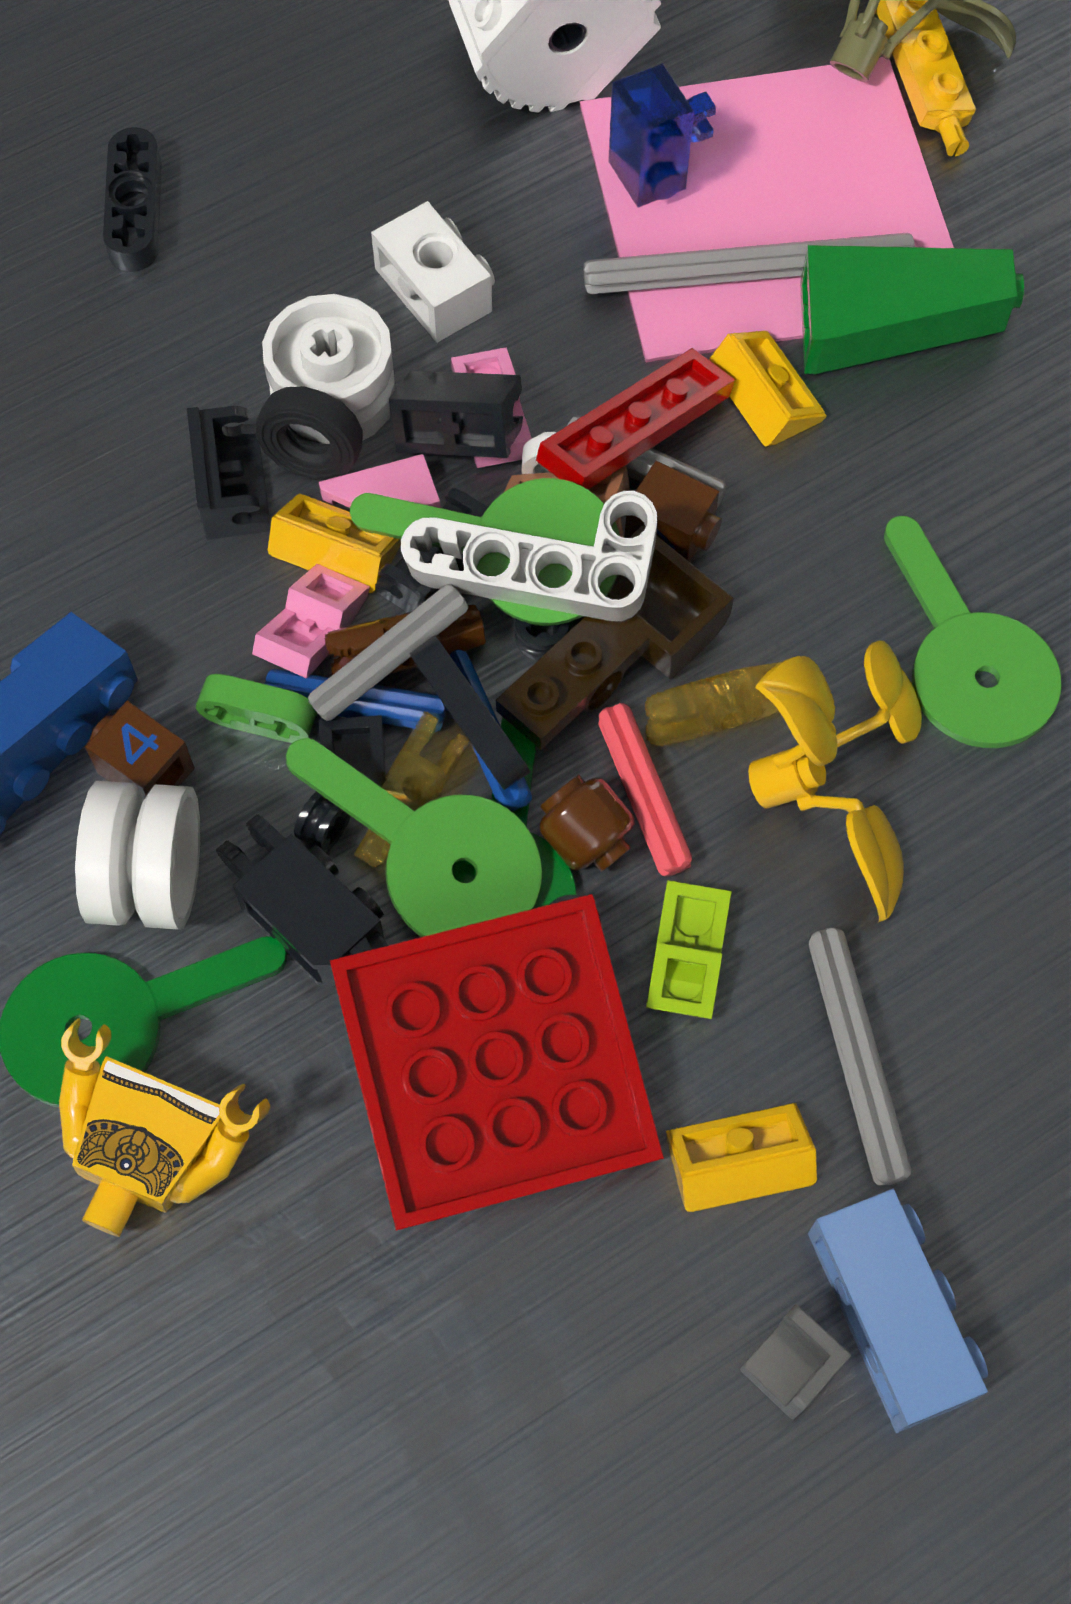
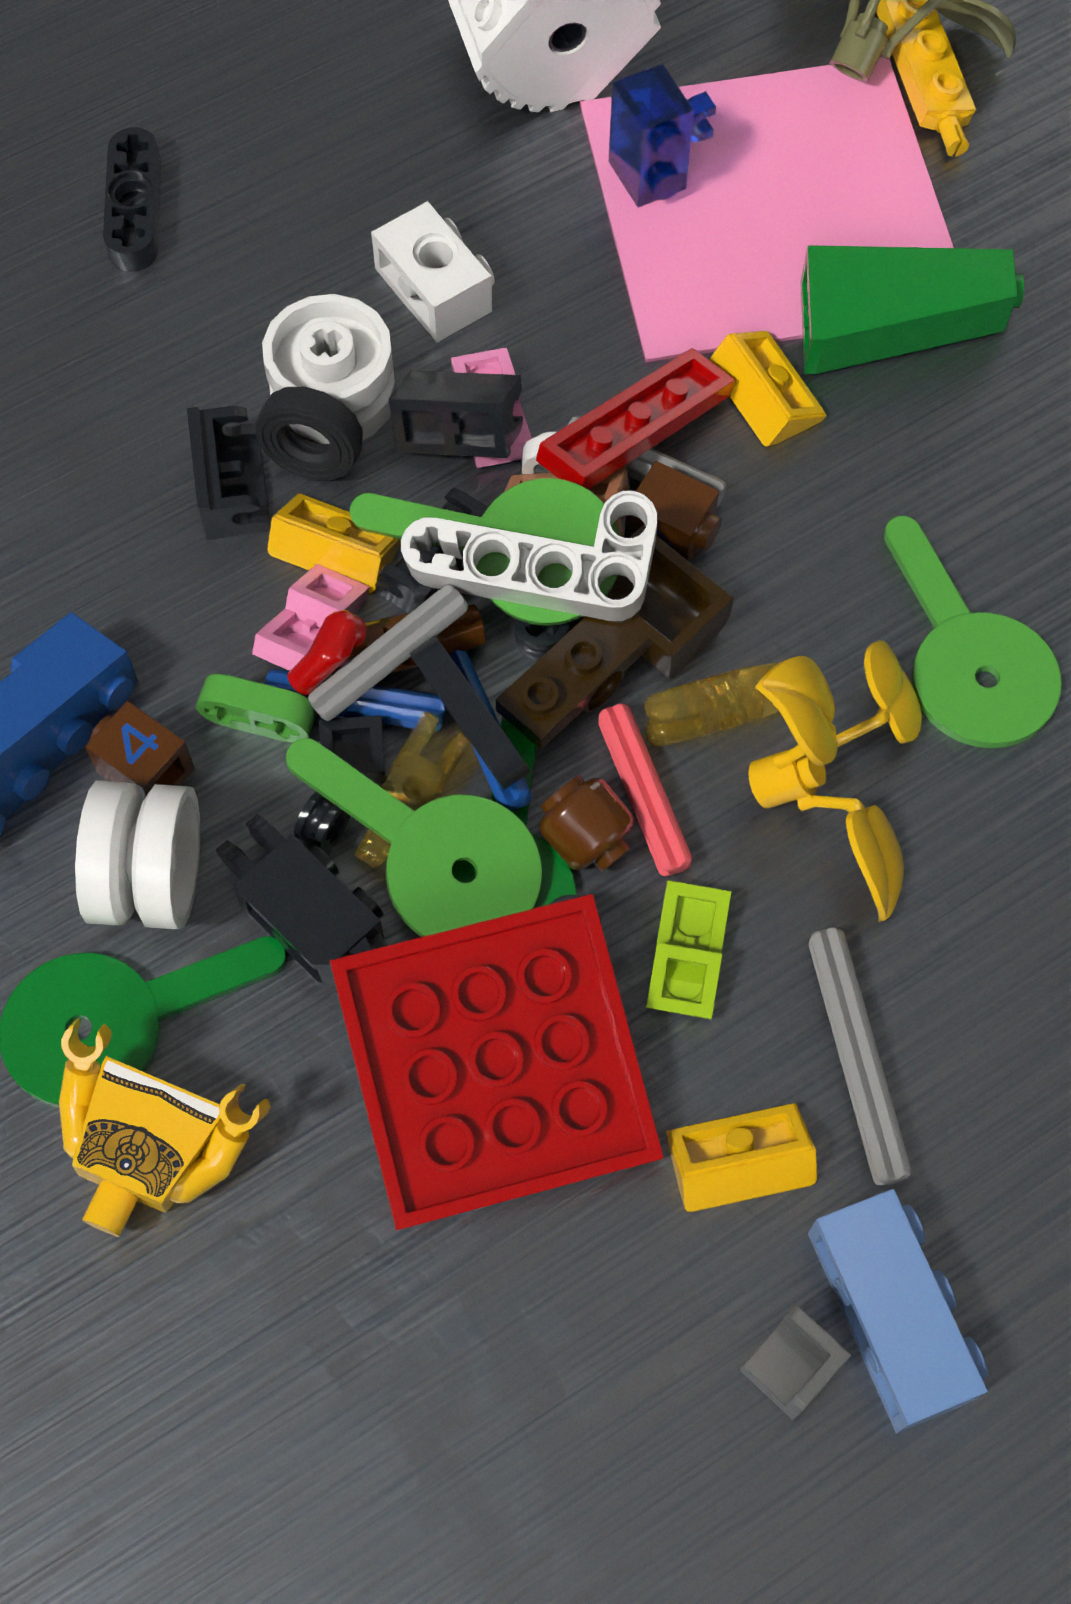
bright pink tile [319,454,441,508] -> none
light grey axle [583,233,915,294] -> none
none -> red arm [287,610,367,695]

